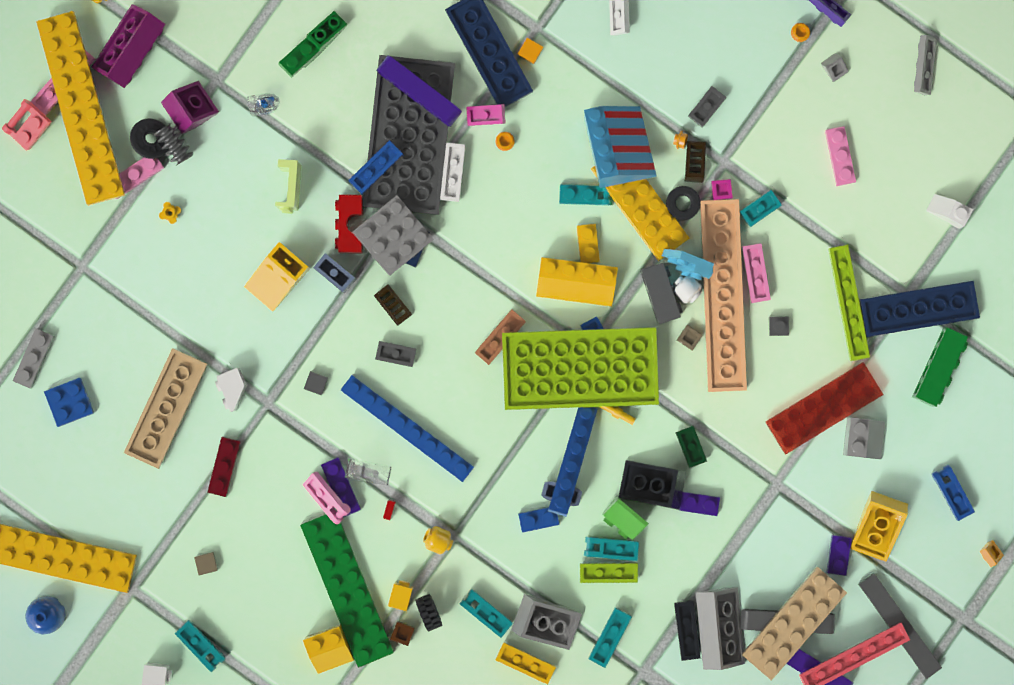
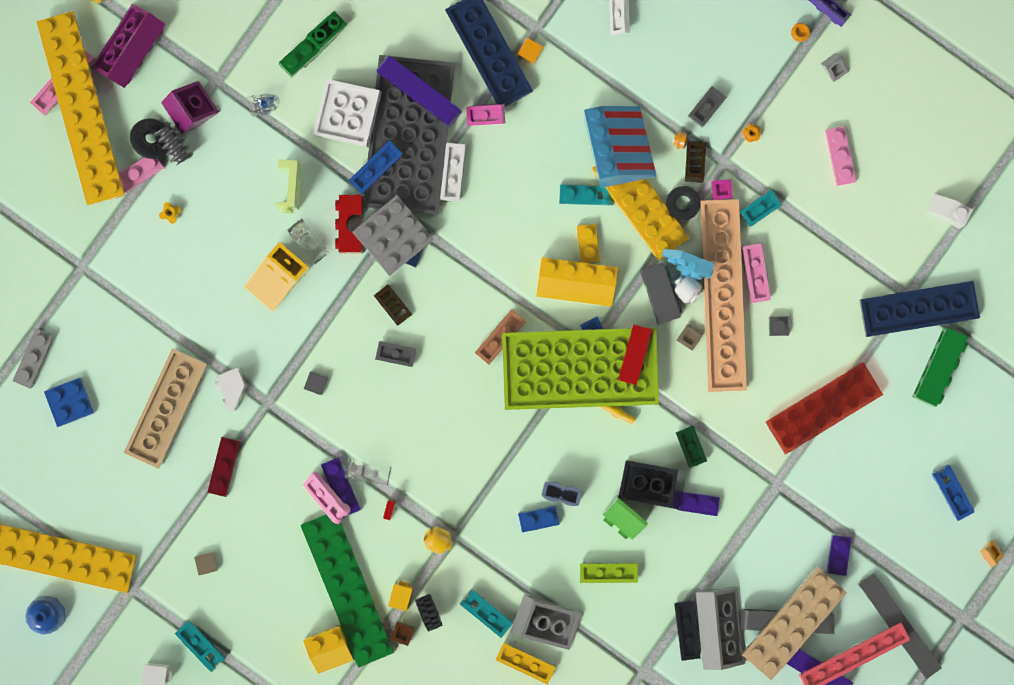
coral plate [2,99,52,151] -> none
sand blue brick [313,253,356,294] -> none
blue plate [340,375,474,482] -> none
light orange plate [496,132,515,151] -> none
blue plate [548,407,598,517] -> none
teal plate [584,536,639,561] -> none
teal plate [588,607,632,668] -> none
lime plate [828,245,870,361] -> none
light grey slope [843,417,885,460] -> none
yellow slope [850,491,908,562] -> none
light grey plate [914,35,937,96] -> none
none -> clear slope [287,218,330,264]
none -> white plate [313,79,382,147]
none -> red tile [618,324,652,385]
none -> light orange plate [742,124,761,143]

